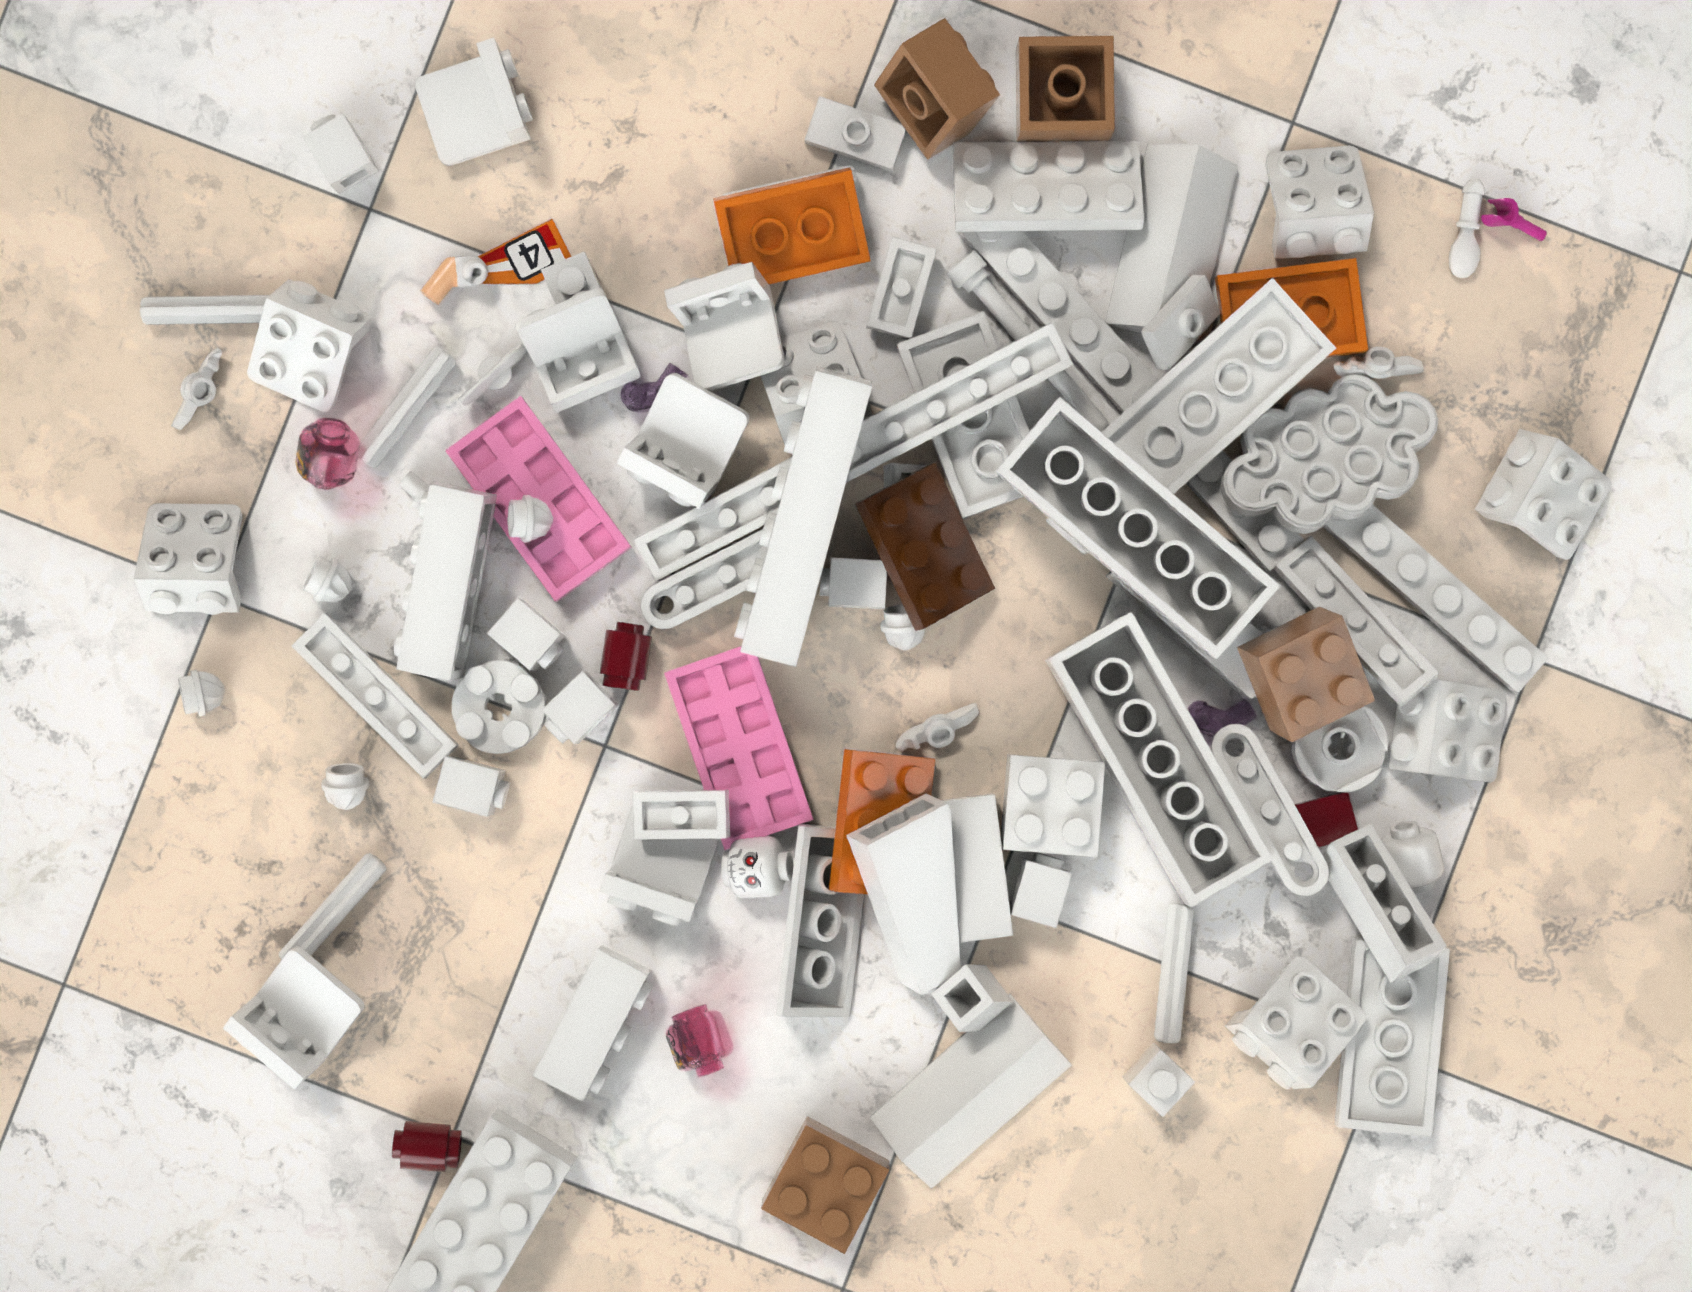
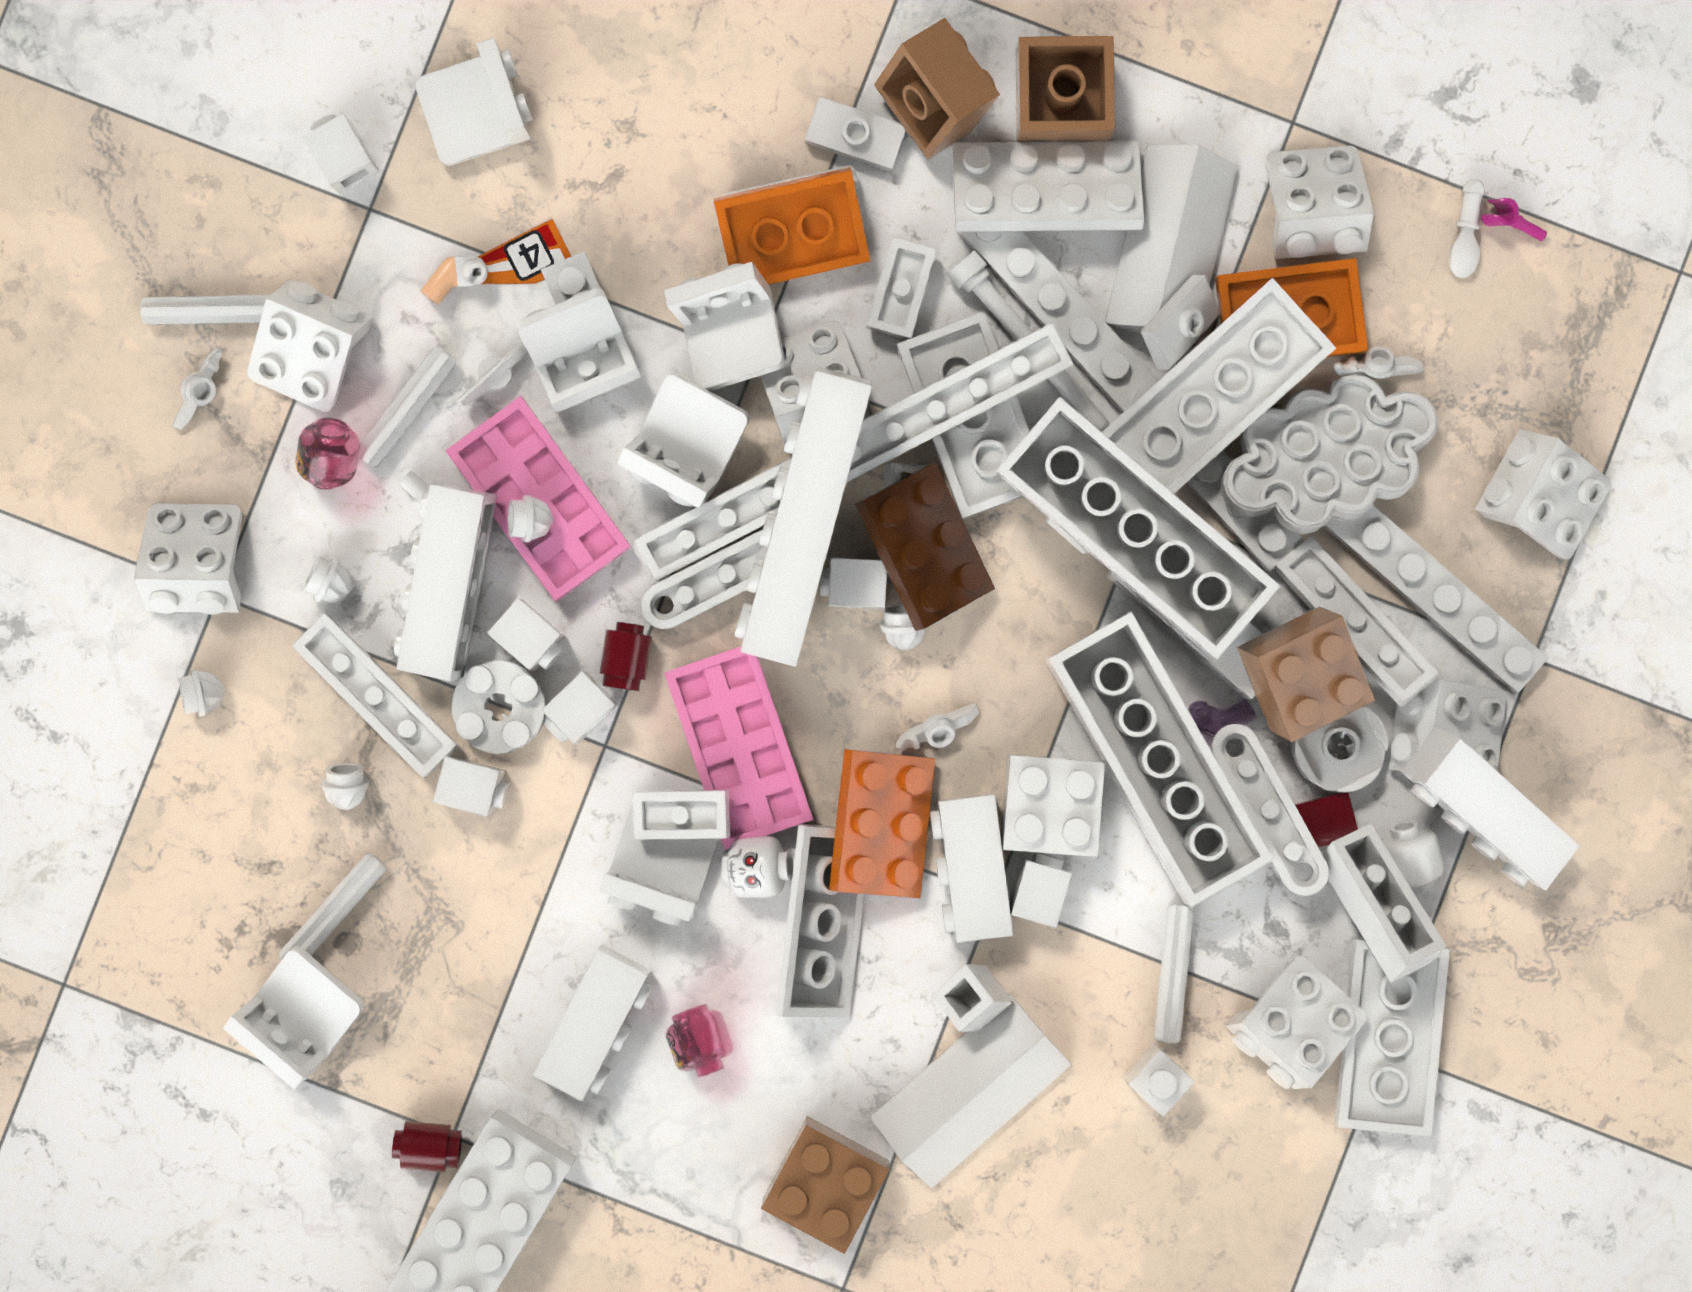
clear purple arm [620,362,688,413] -> none
white slope [846,794,961,995] -> none
none -> white brick [1401,727,1580,891]

